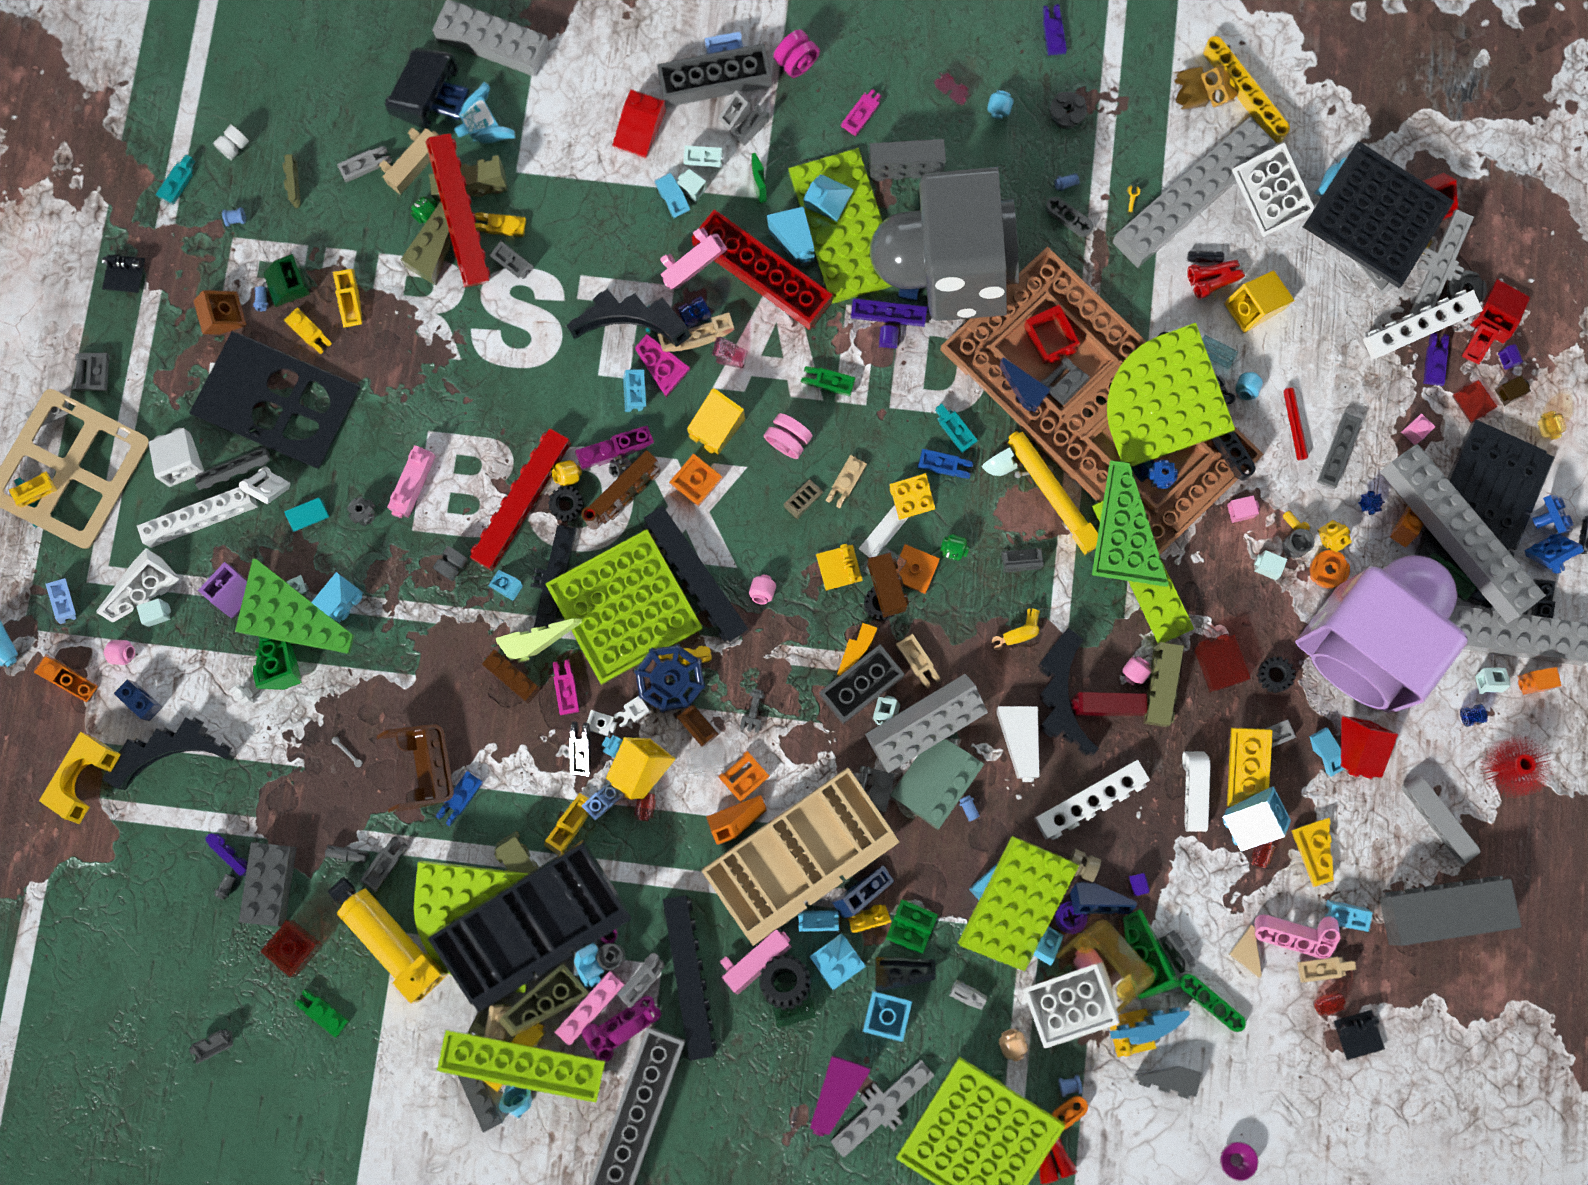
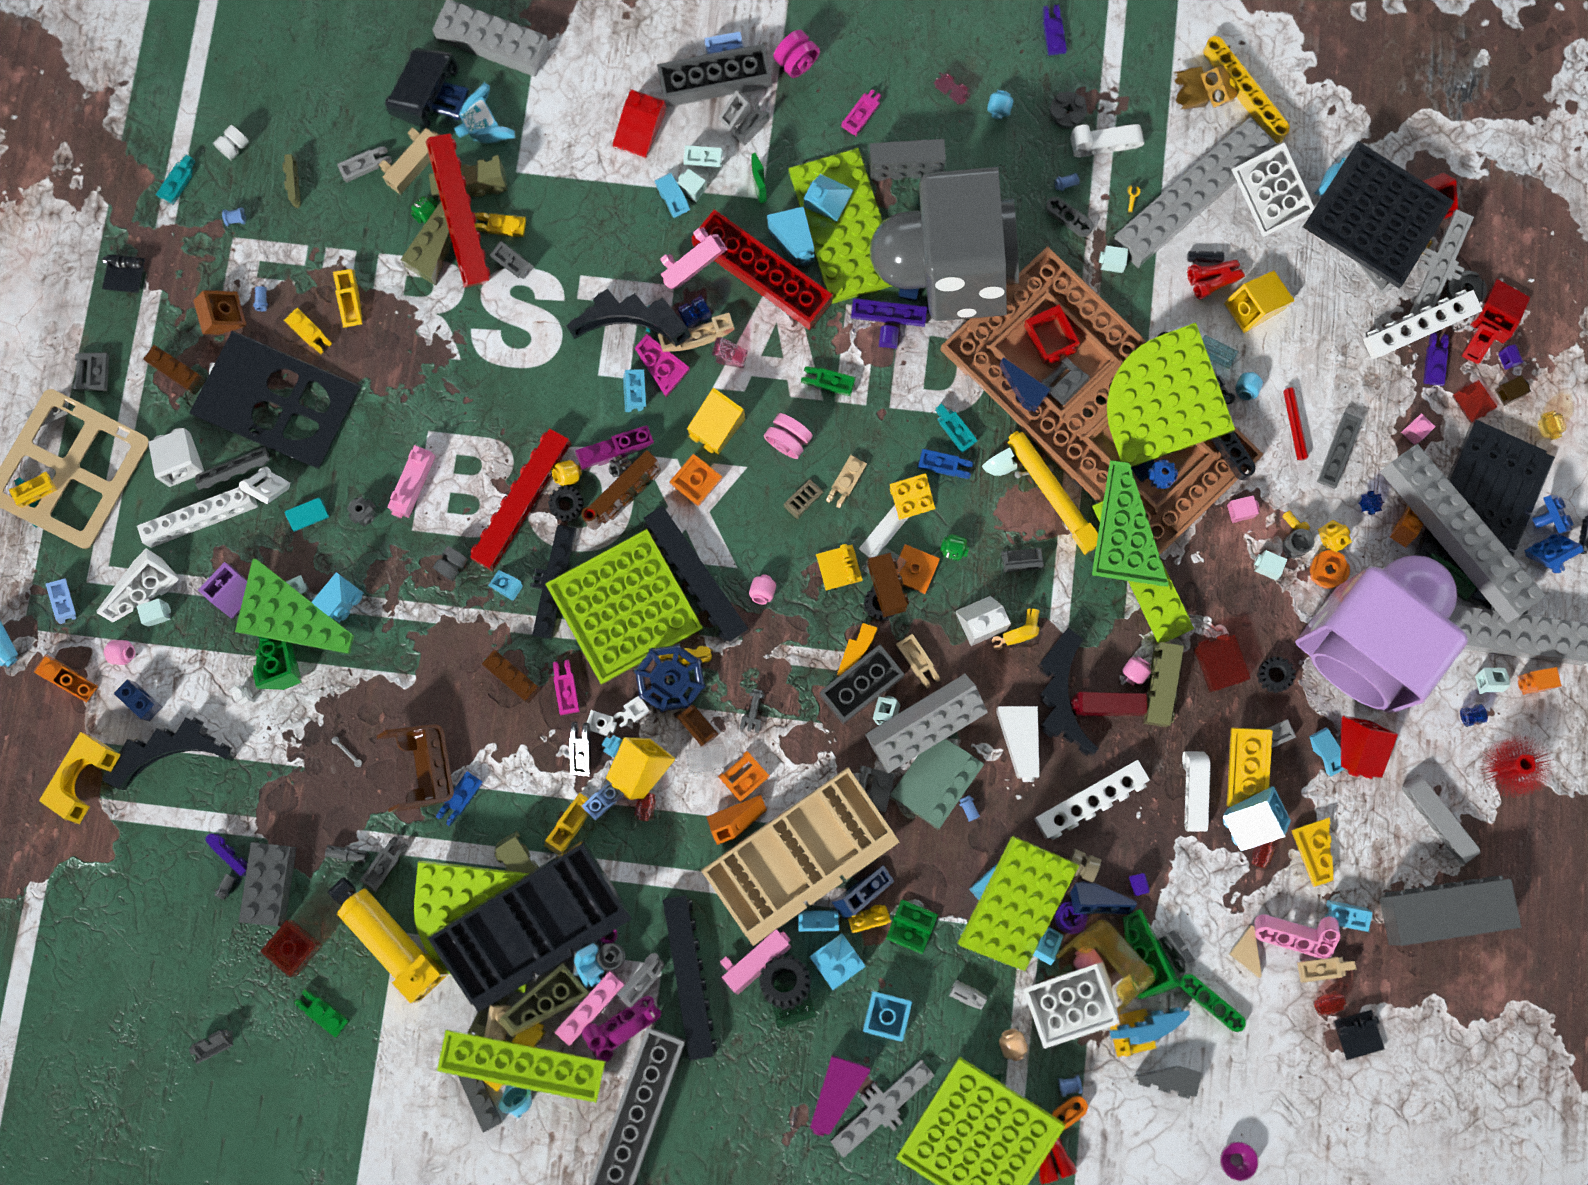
dark green slope [263,254,310,307] -> none
yellowish green wedge [496,619,582,663] -> none
black wing [875,957,936,992] -> none
black slope [1531,579,1556,618] -> none
none -> reddish brown brick [143,345,206,395]
none -> white slope [955,596,1011,646]
none -> white beam [1070,124,1144,157]
none -> light aqua brick [1099,246,1128,273]

